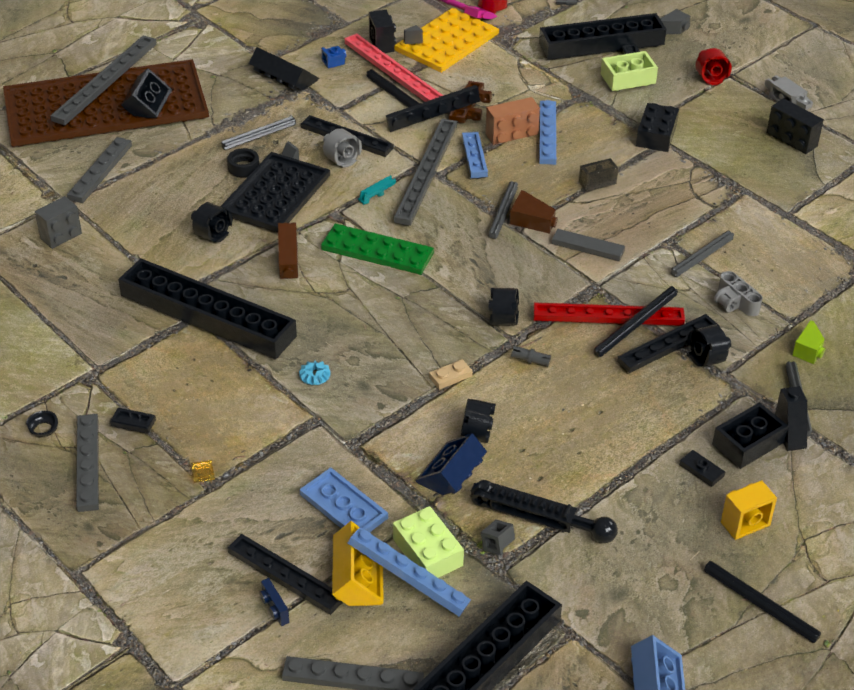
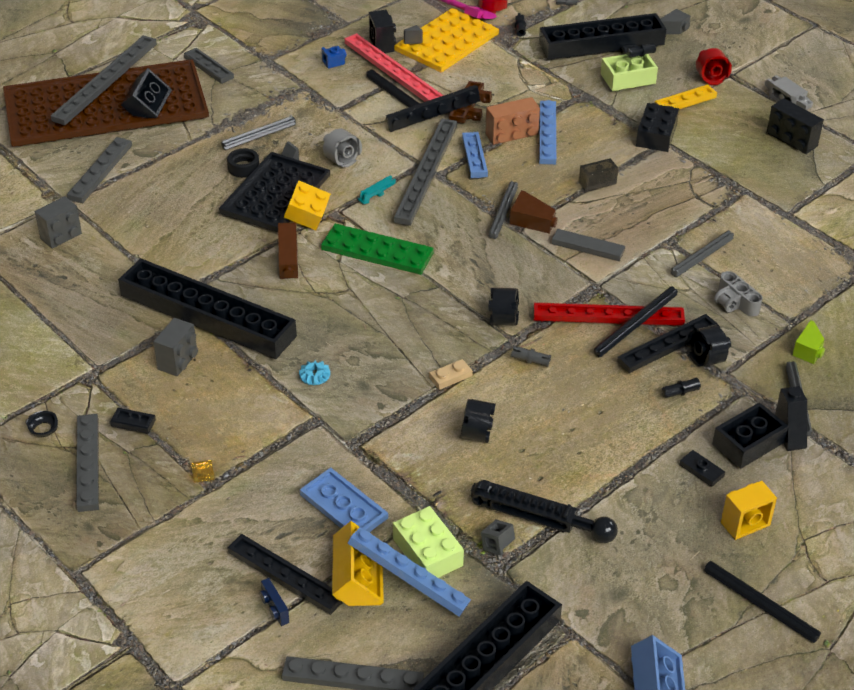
black brick [191,202,233,243] -> none
black slope [248,47,319,90] -> none
black tile [301,115,394,157] -> none
dark blue slope [415,433,487,495] -> none
none -> dark grey brick [153,318,198,376]
none -> dark grey tile [184,48,234,84]
none -> yellow brick [284,180,331,231]
none -> black axle [514,13,526,37]
none -> black axle [626,43,656,58]
none -> yellow plate [655,85,717,109]
none -> black axle [662,377,701,398]

